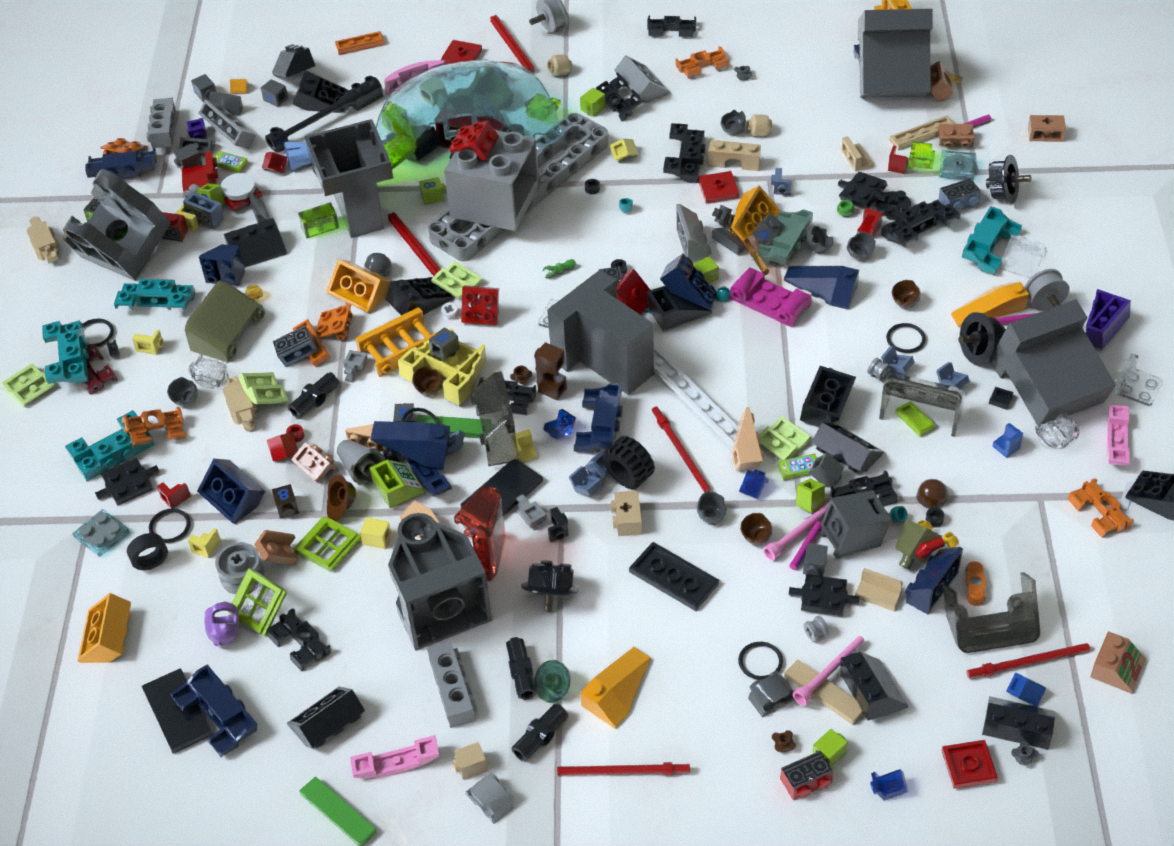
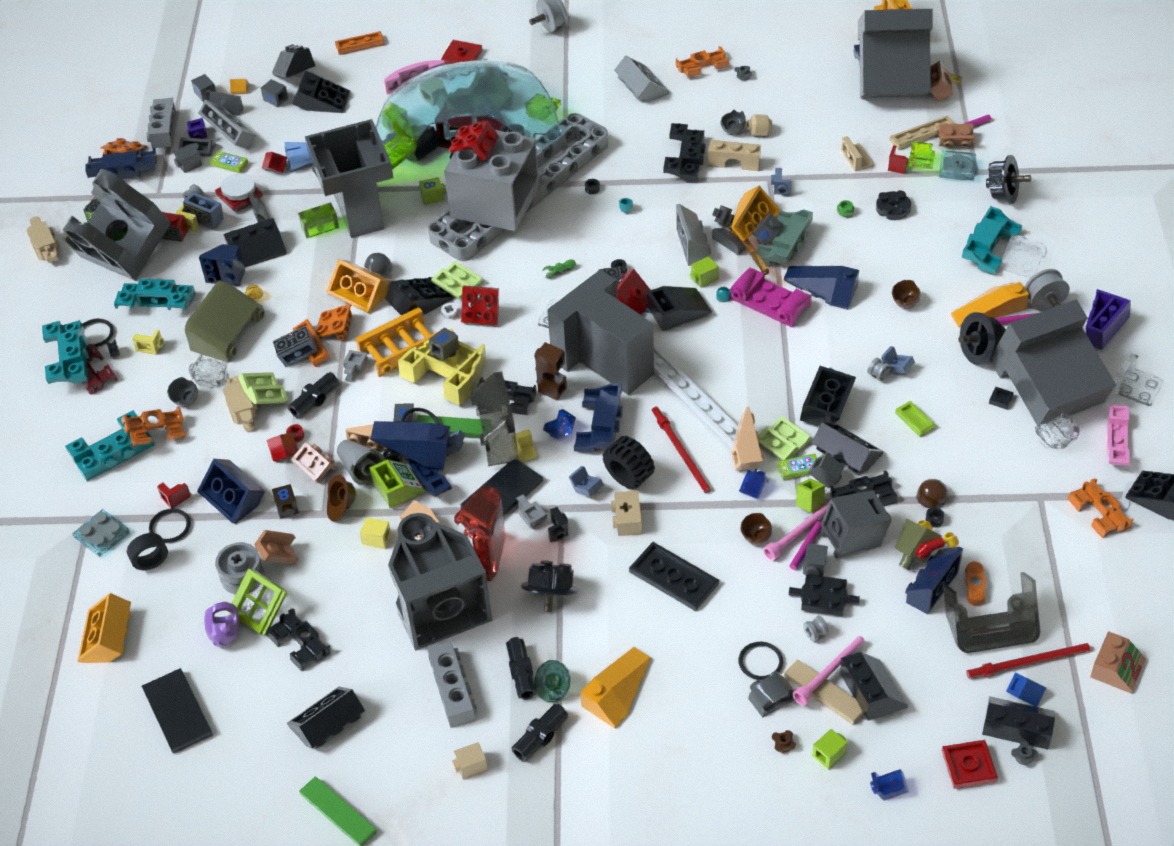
yellowish green slope [1,363,54,406] -> none
black plate [95,458,160,506] -> none
dark blue bracket [171,664,258,757] -> none
red bracket [182,151,219,192] -> none
light yellow panel [188,528,221,558] -> none
lime brick [197,183,225,206] -> none
black bar [265,76,383,152] -> none
lime piece [293,516,361,571] -> none
bright pink slope [350,735,440,778] -> none
red axle [388,212,441,276] -> none
reddish brown hair [412,366,443,396] -> none
light grey cylinder [465,772,514,824] -> none
red axle [490,15,535,74] -> none
reddish brown plate [510,365,532,384] -> none
tan head [547,55,572,76] -> none
red bar [557,762,690,776] -> none
lime brick [580,88,606,117] -> none
sand blue bracket [584,450,608,479] -> none
black piece [596,72,643,121] -> none
light yellow panel [610,139,638,161] -> none
black piece [647,15,696,37] -> none
dark blue slope [660,253,716,310] -> none
dark grey hair [697,492,727,523] -> none
red plate [698,171,739,203] -> none
brick [780,751,833,800] -> none
dark grey hair [806,226,833,252] -> none
black plate [838,171,889,209] -> none
dark grey hair [847,231,876,260] -> none
tan panel [855,568,903,611] -> none
red panel [857,207,883,238] -> none
clear smoke windscreen [879,374,965,437] -> none
black bracket [881,199,960,247] -> none
black tyre [886,323,926,353] -> none
teal hinge [889,506,907,522] -> none
sand blue bracket [936,362,970,391] -> none
brick [938,178,981,211] -> none
blue panel [992,423,1023,458] -> none
nougat brick [1028,115,1066,142] -> none

